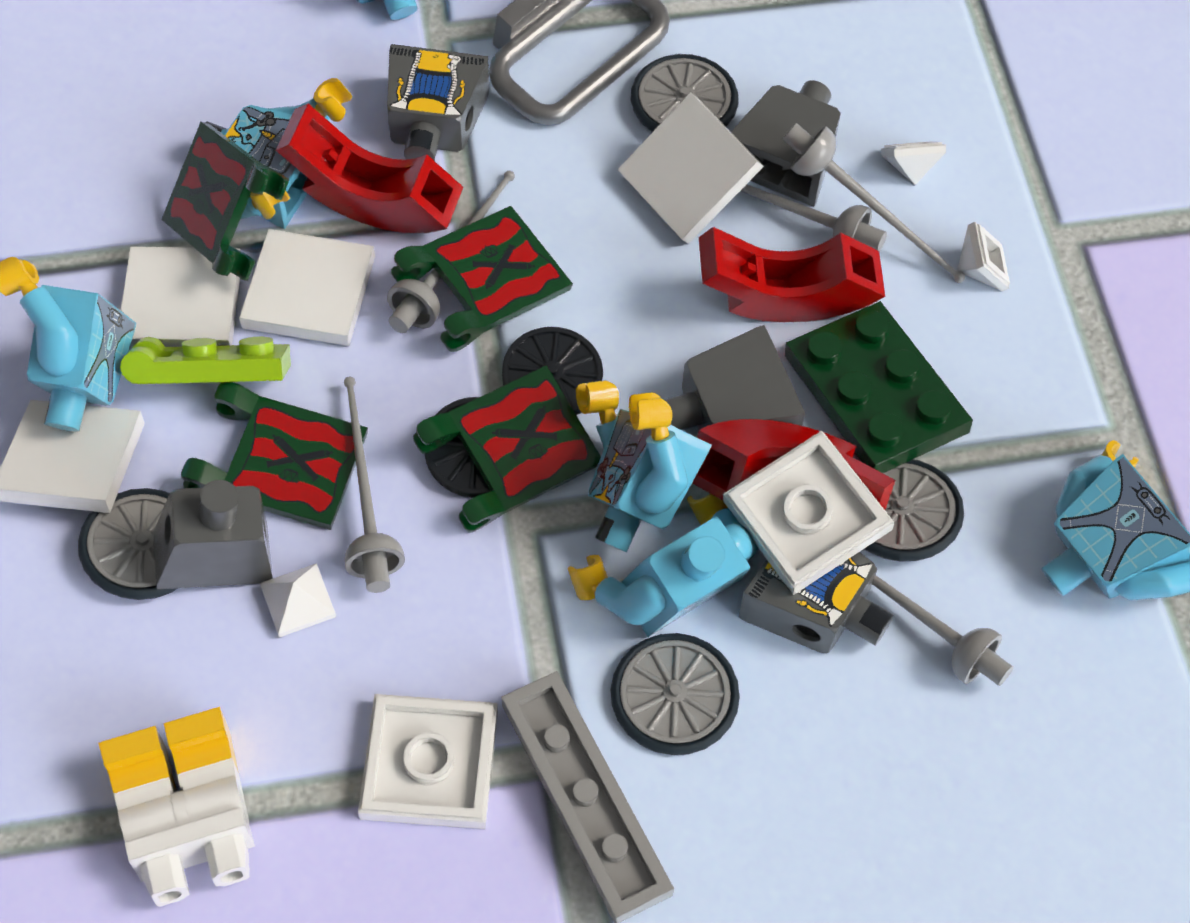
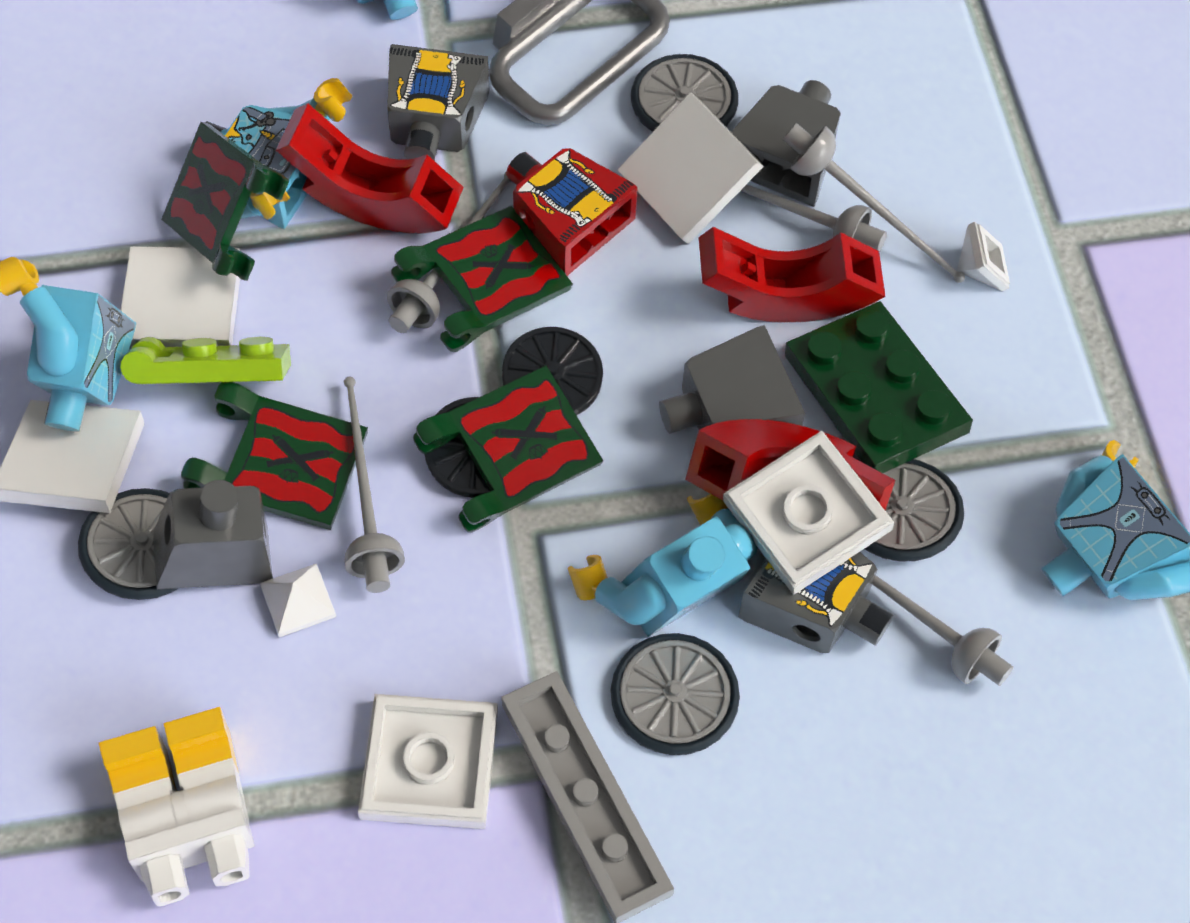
white tile [239,229,375,346] -> none
torso [576,380,712,552] -> none
white slope [881,141,946,185] -> none
none -> torso [506,148,638,276]

